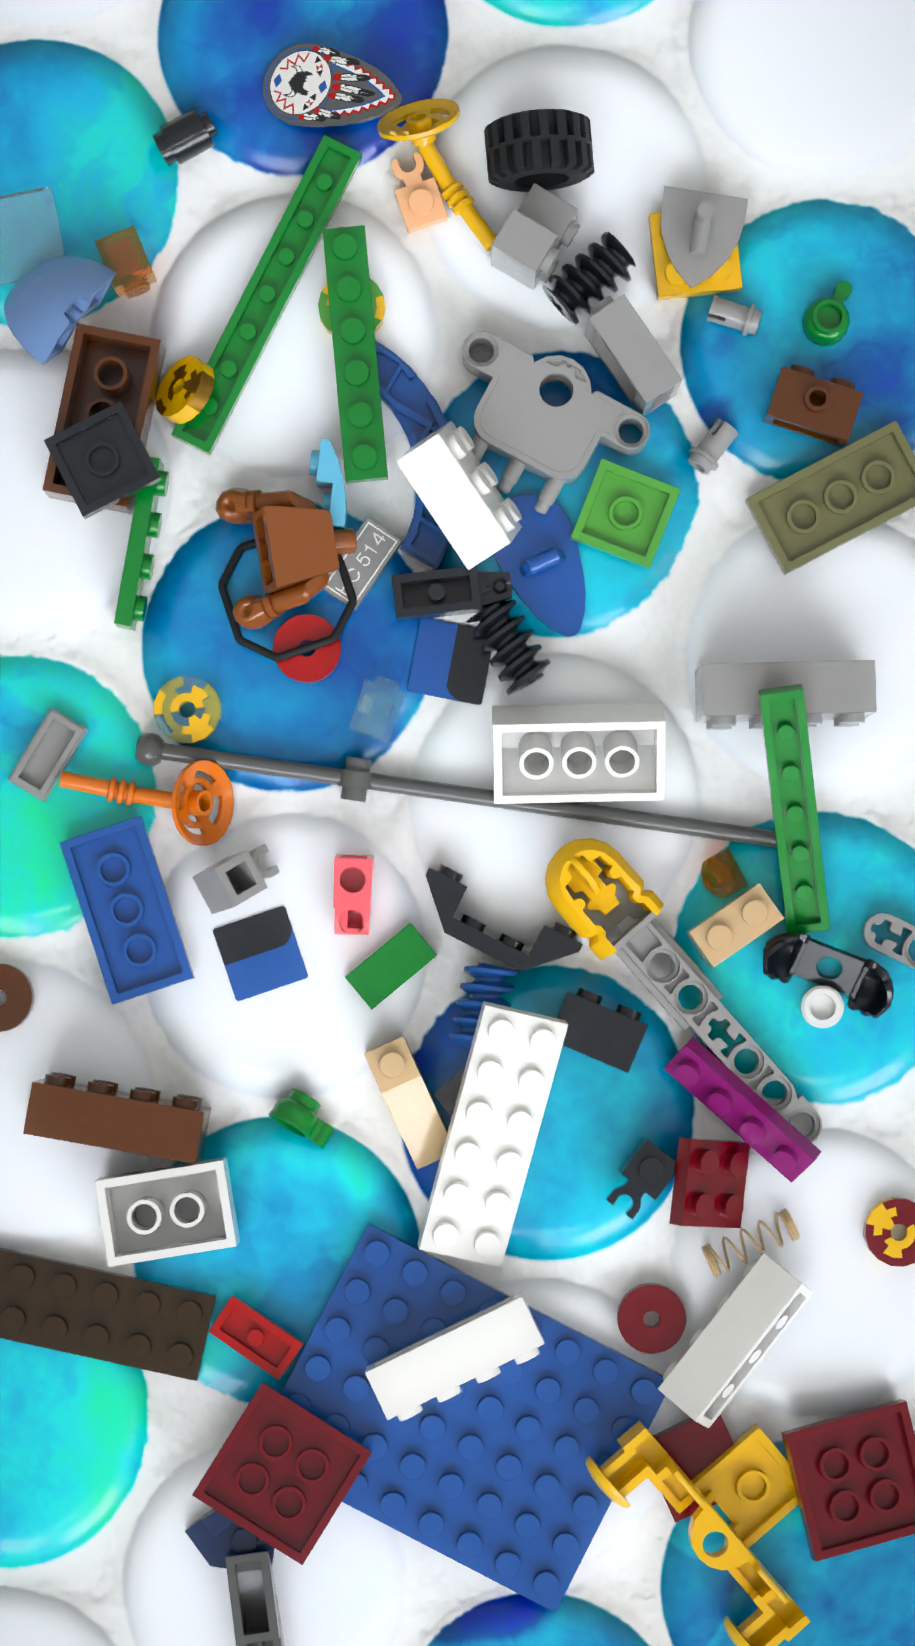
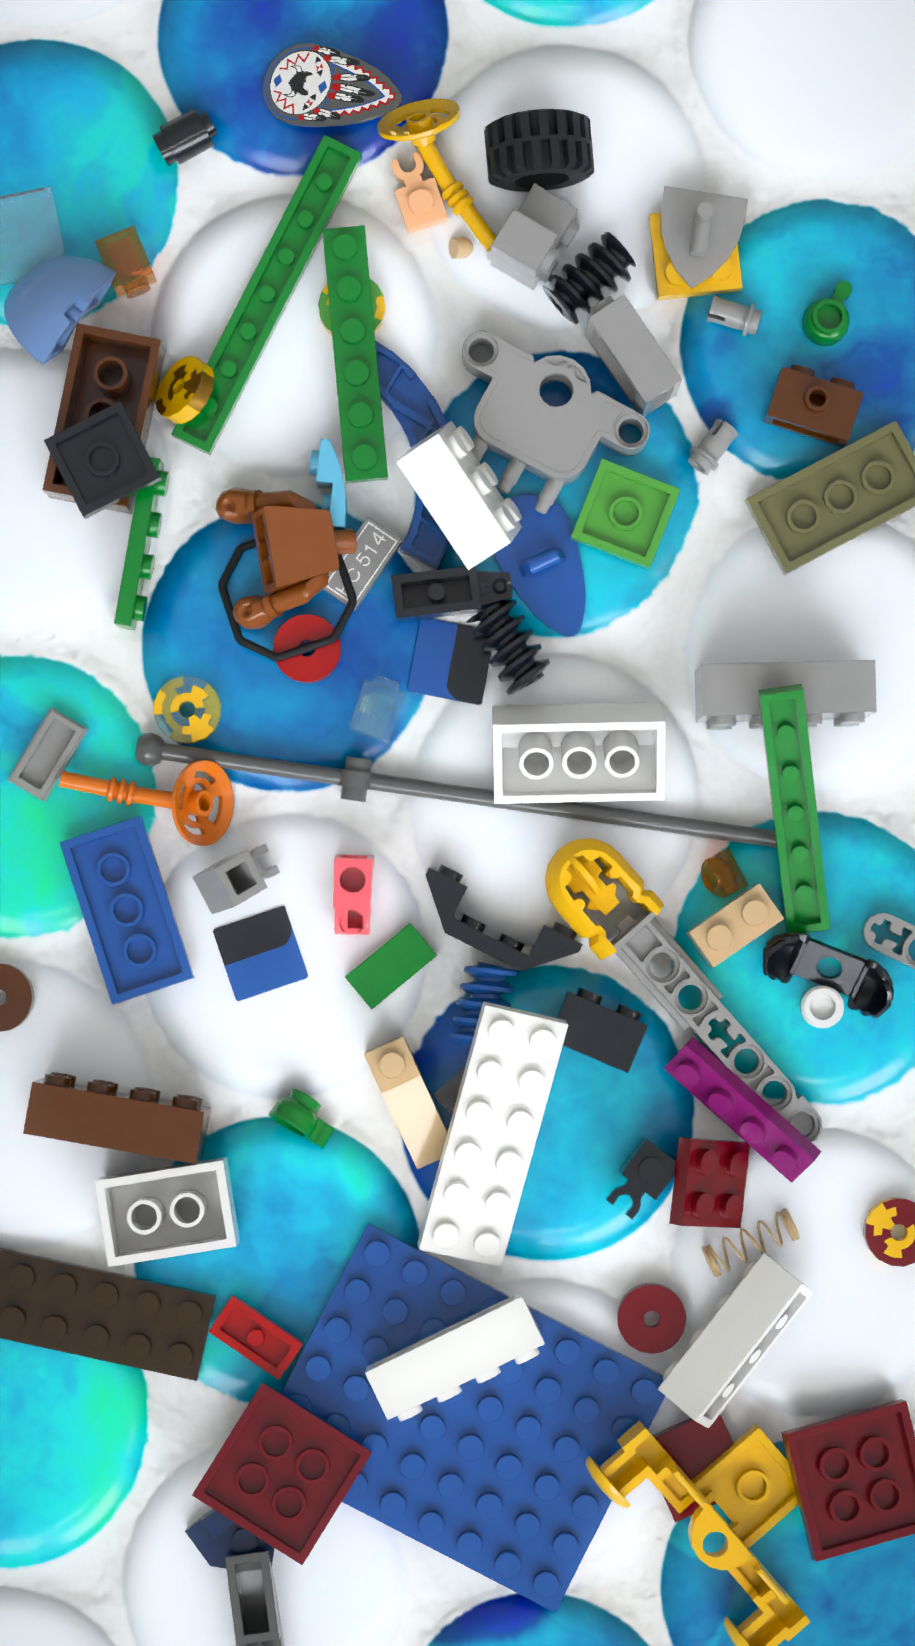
none -> tan piece [449,237,473,259]

